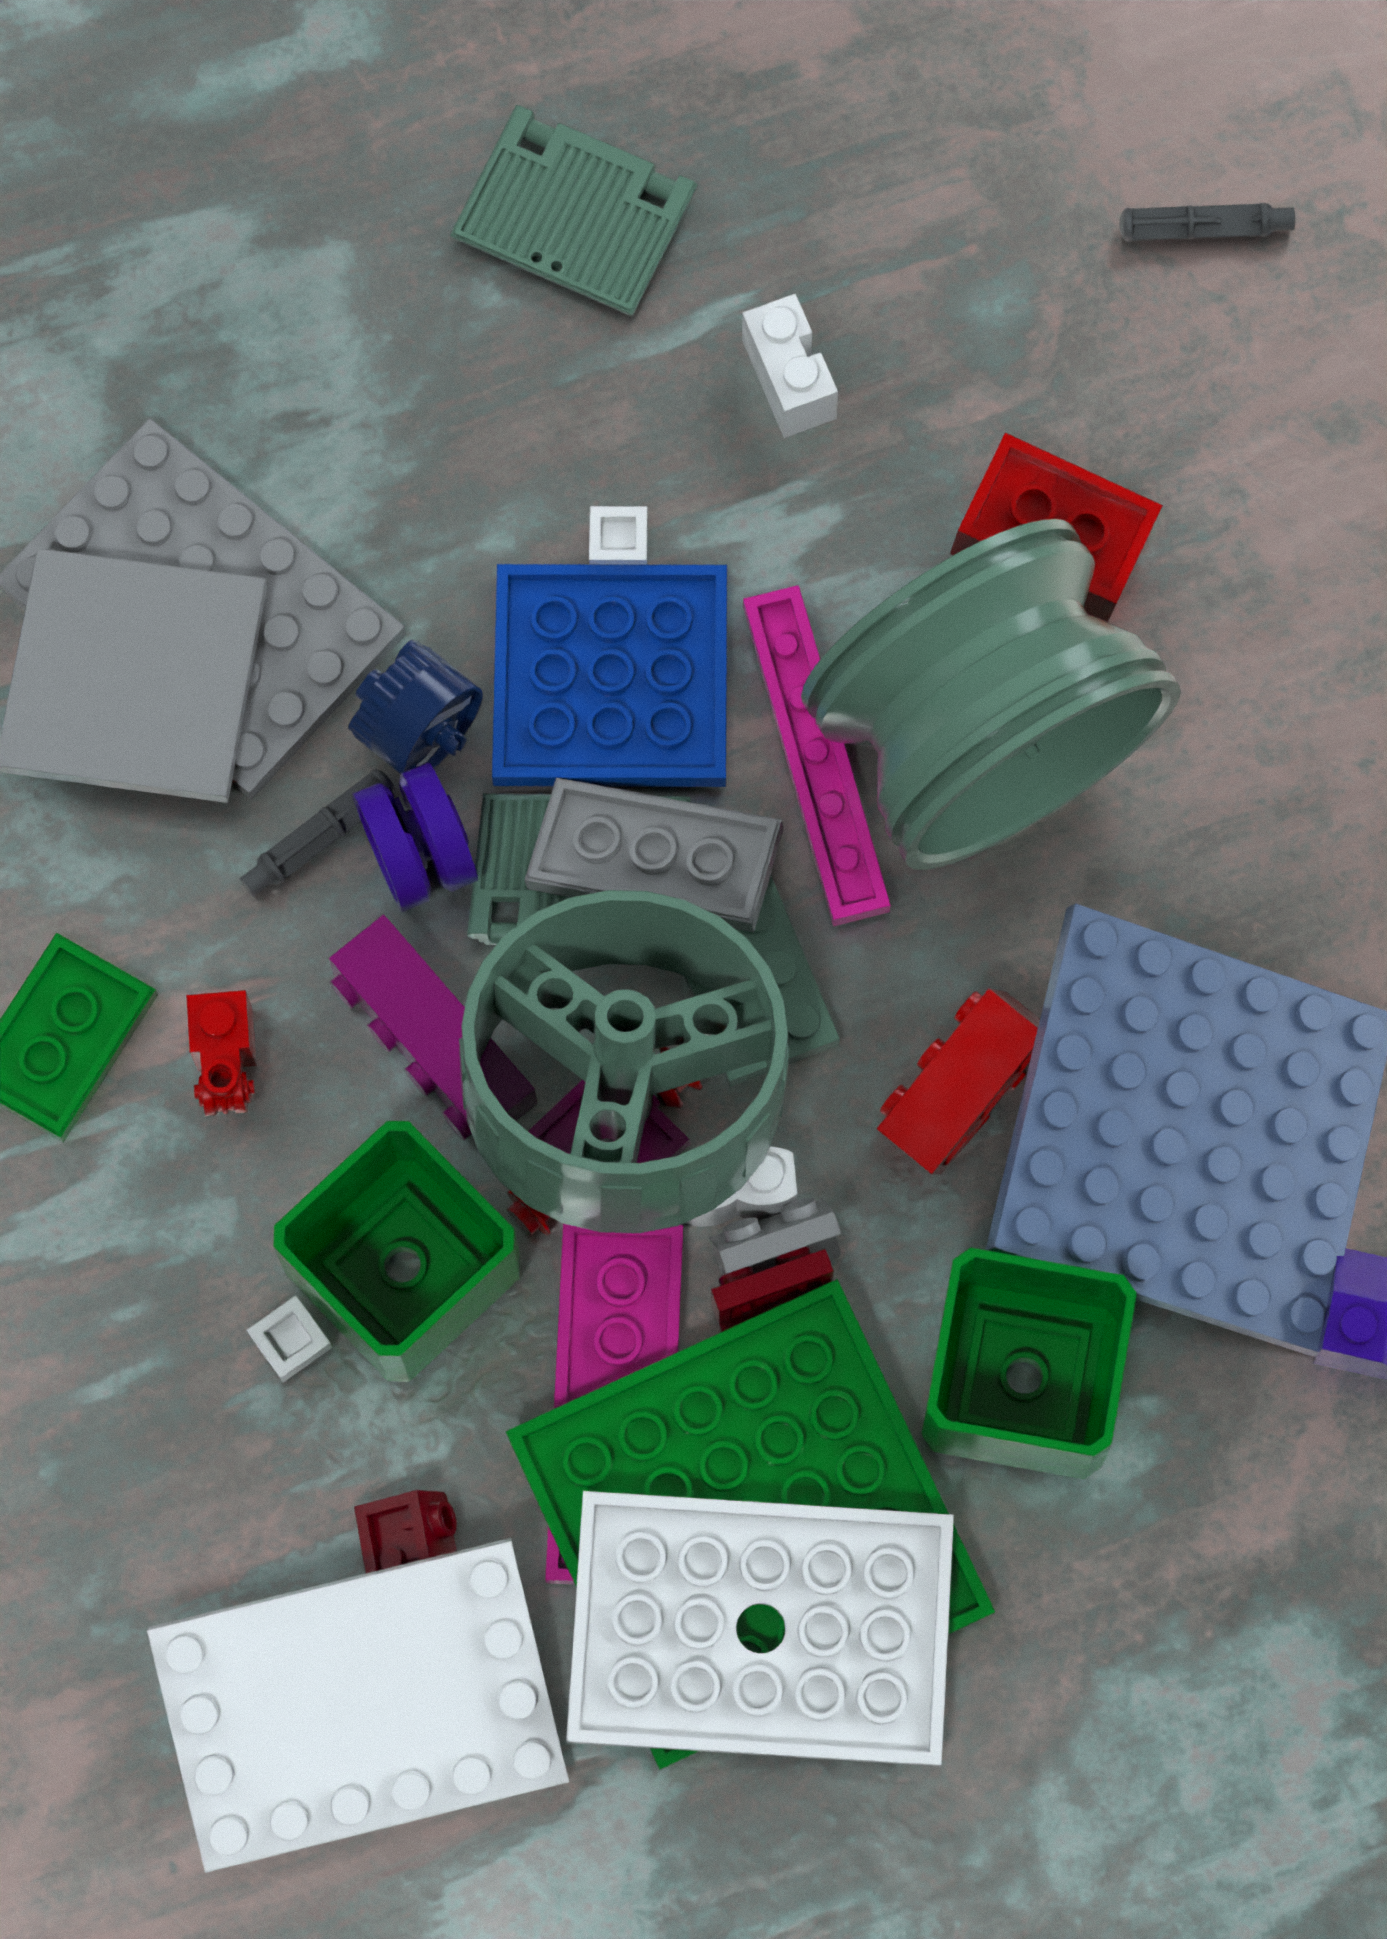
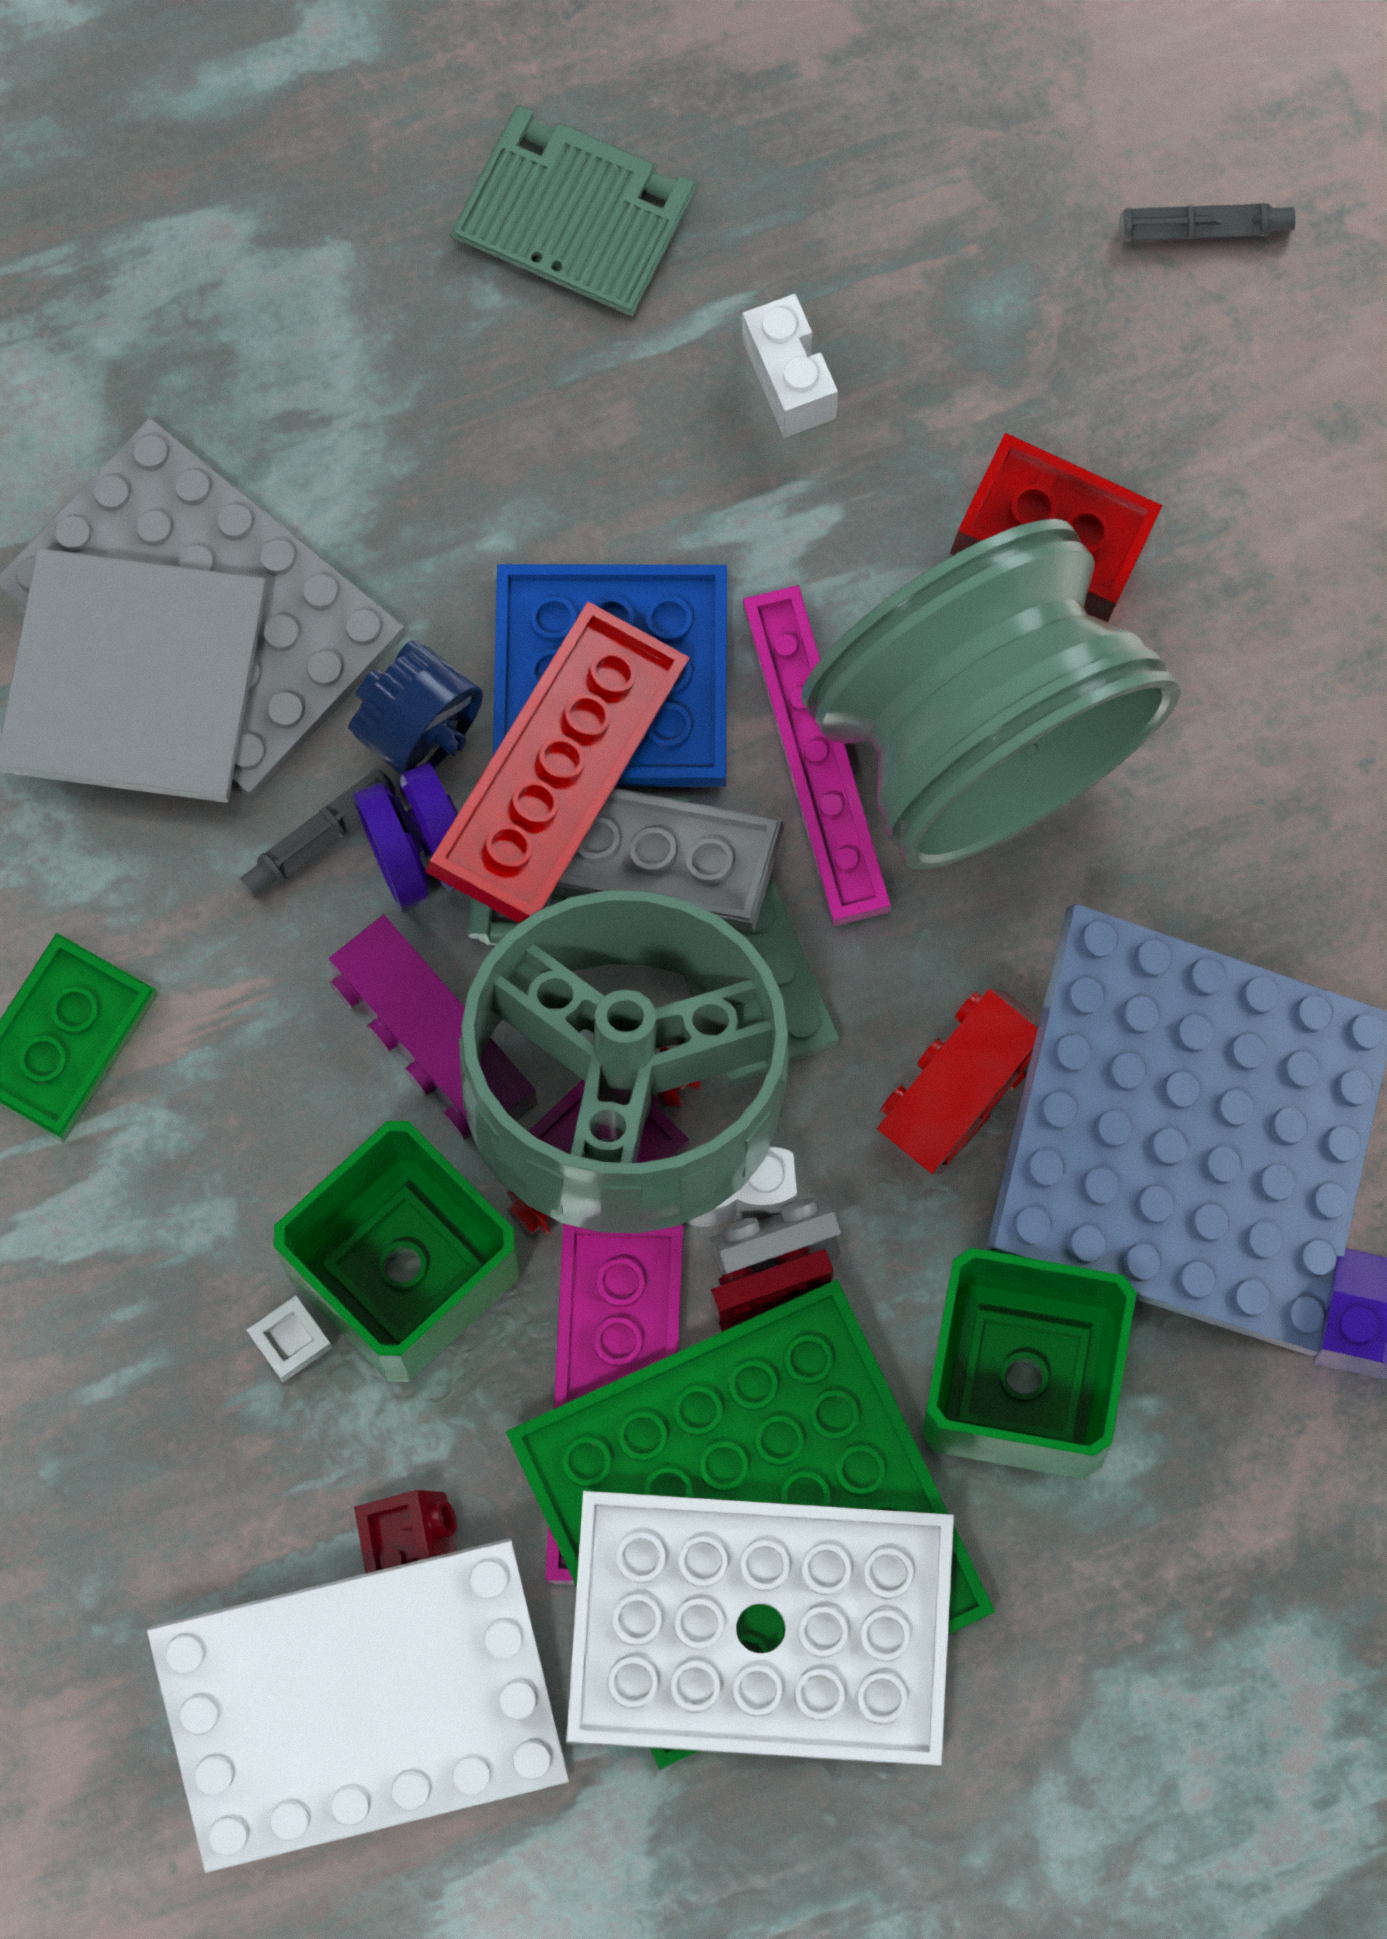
red brick [186,990,257,1116] -> none
white plate [589,506,648,565] -> none
none -> plate [425,601,690,924]

